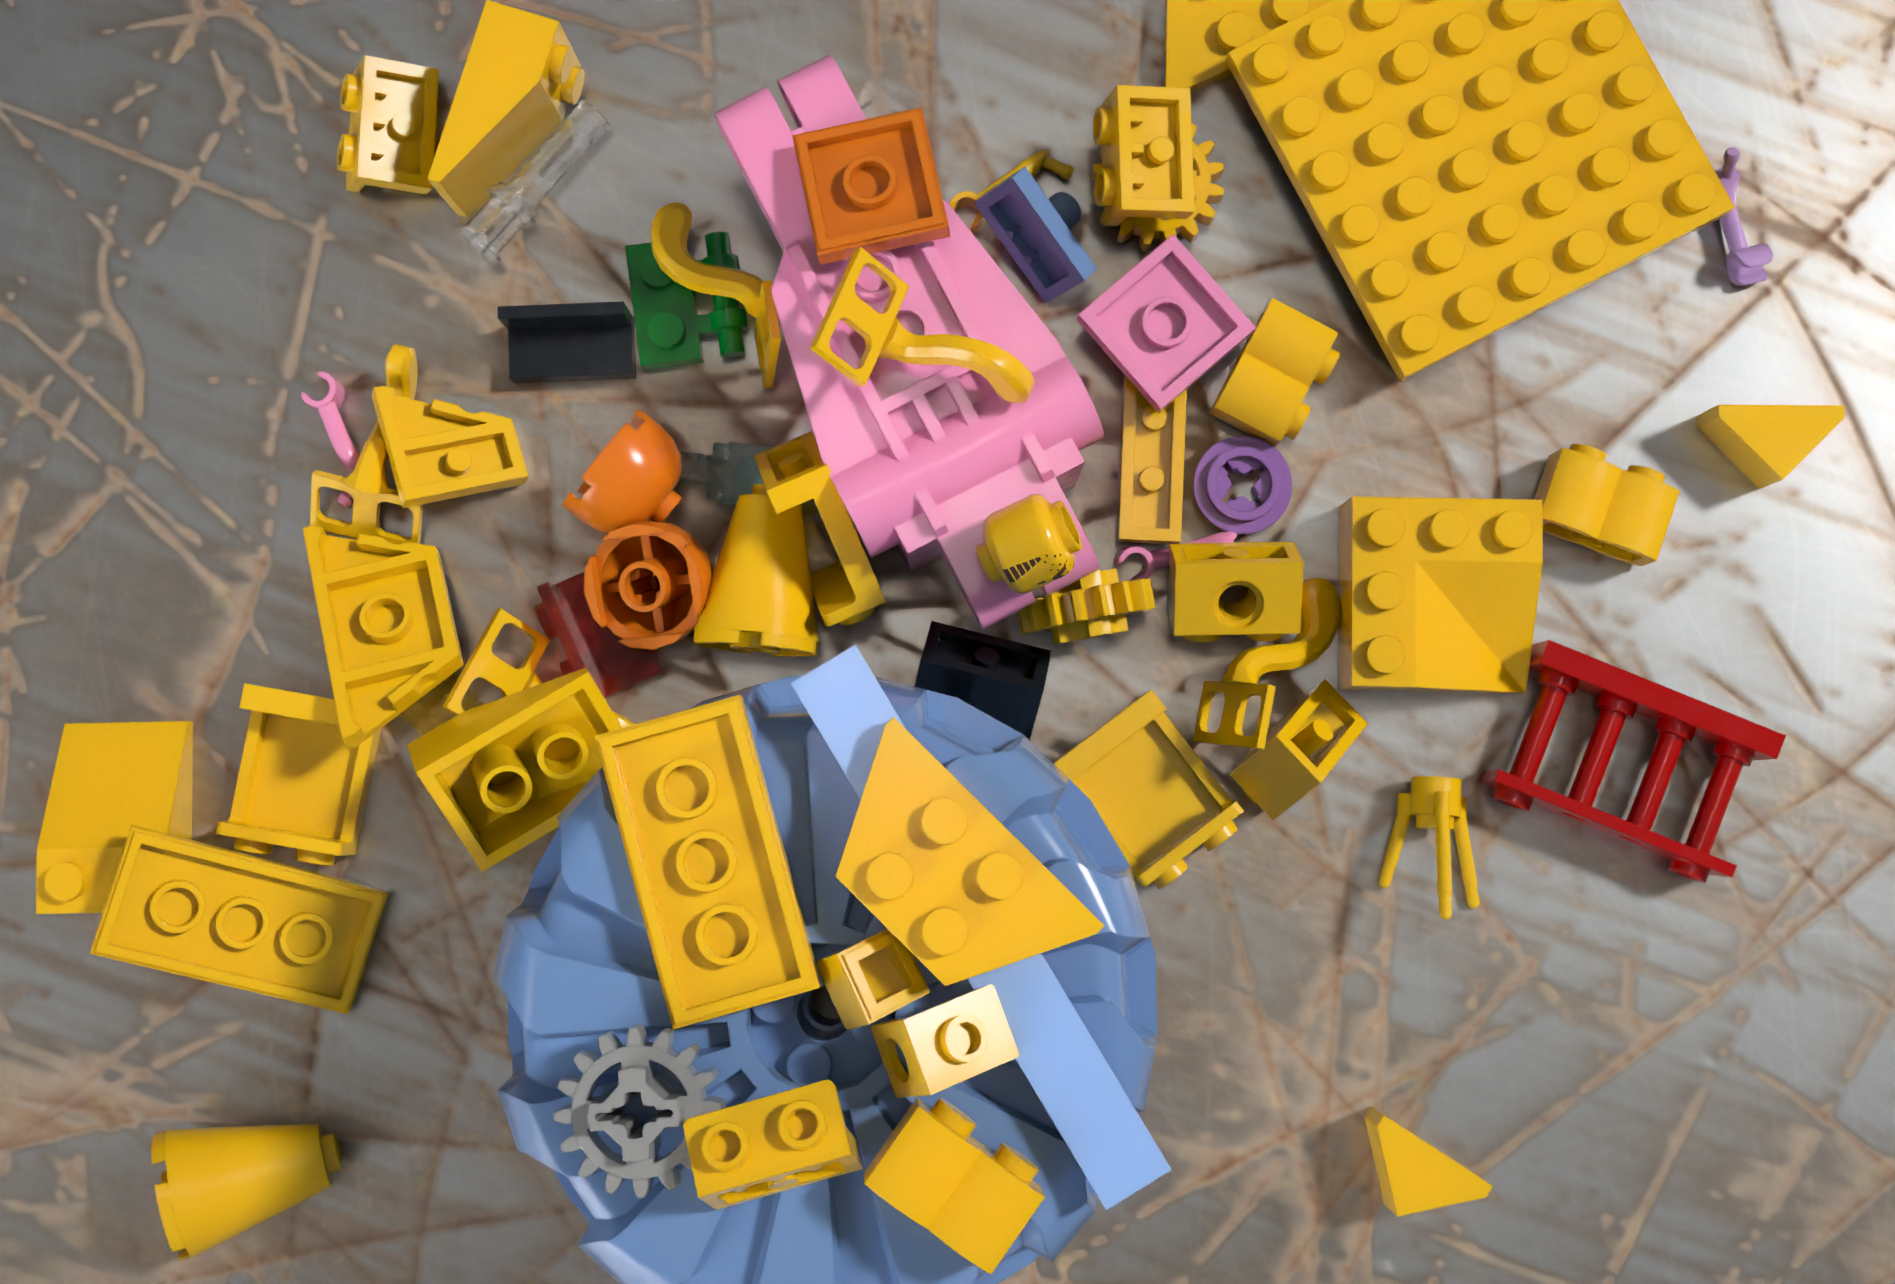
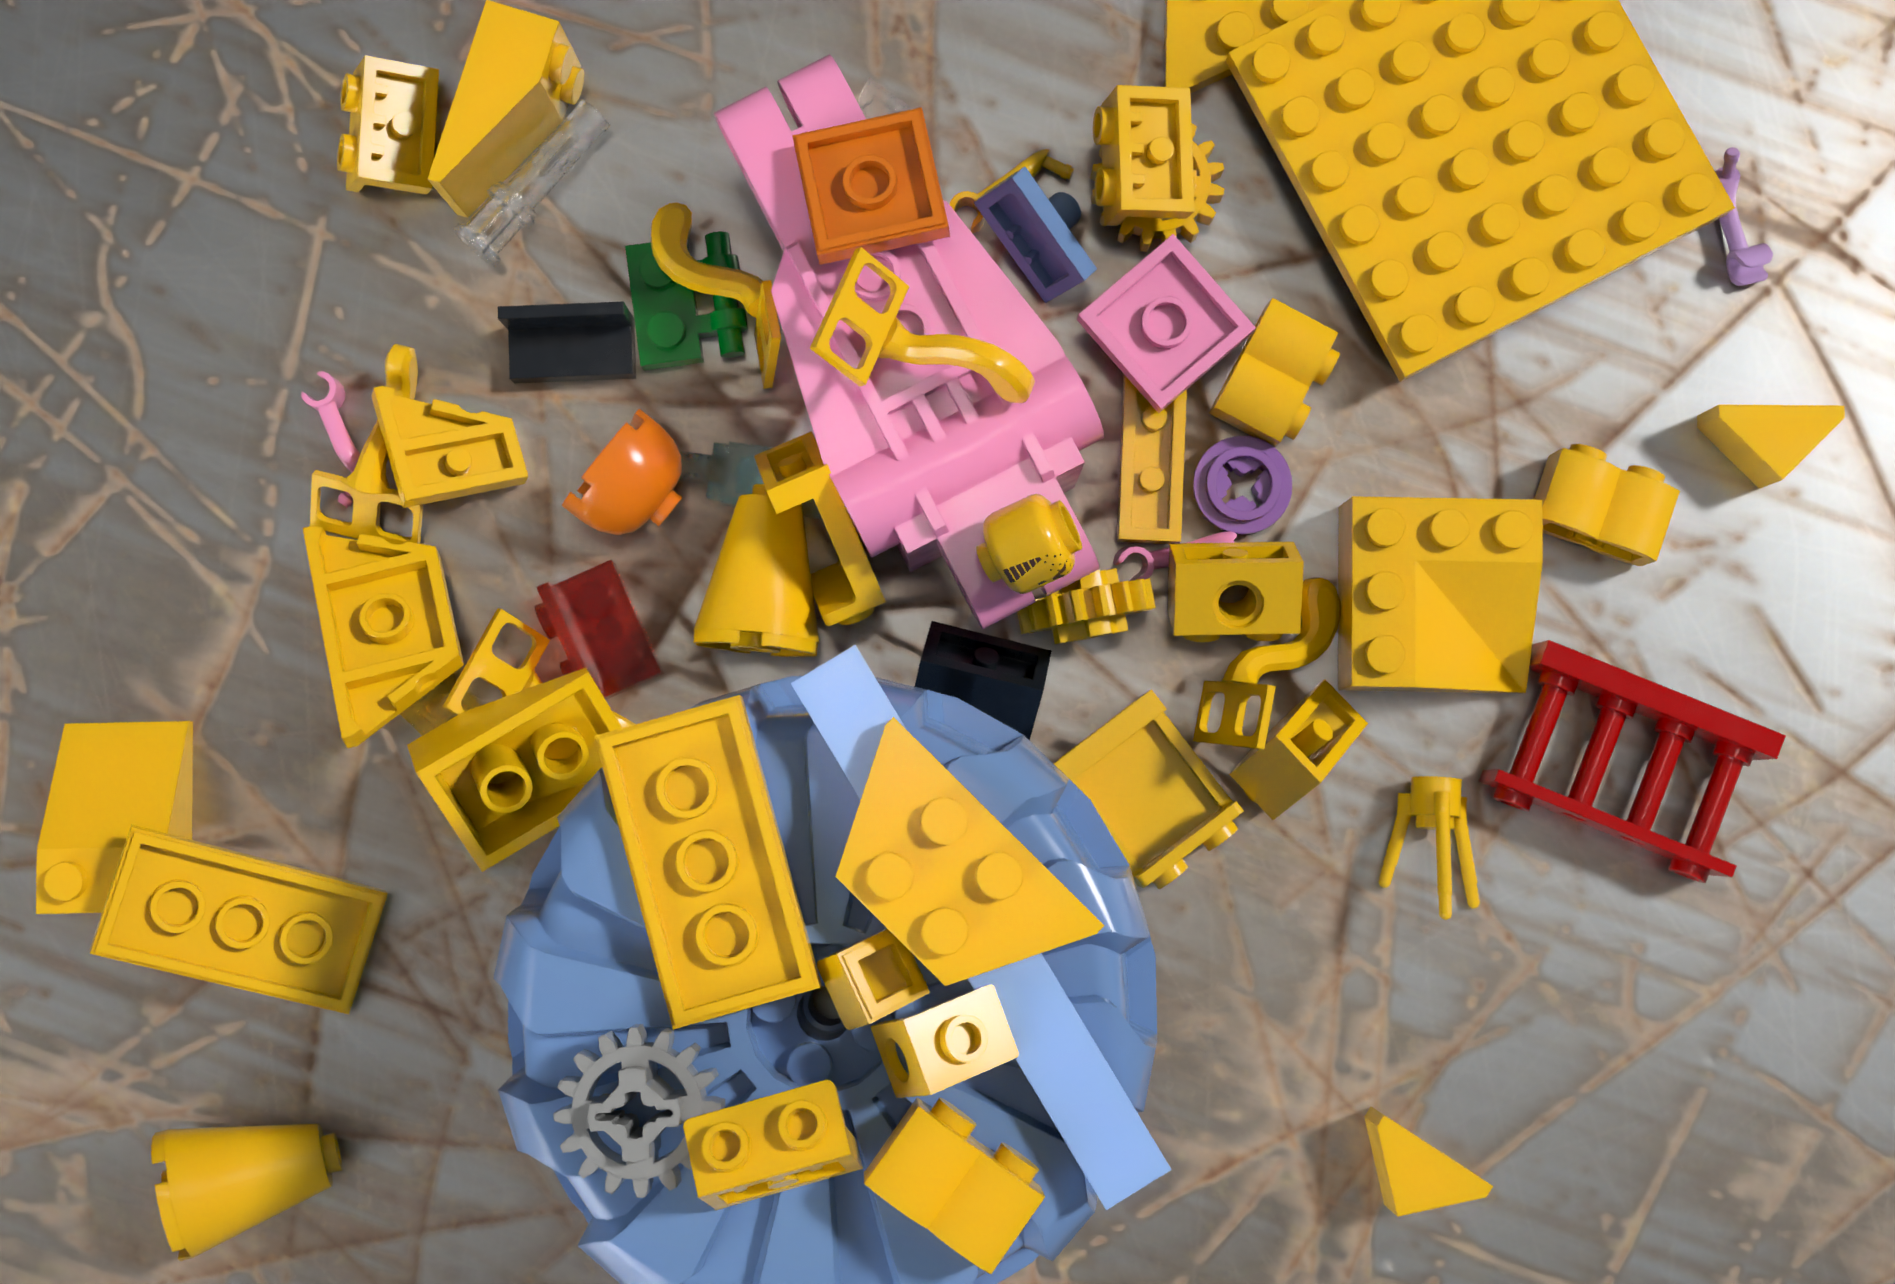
yellow panel [215,683,381,866] -> none
orange cylinder [584,521,714,650] -> none

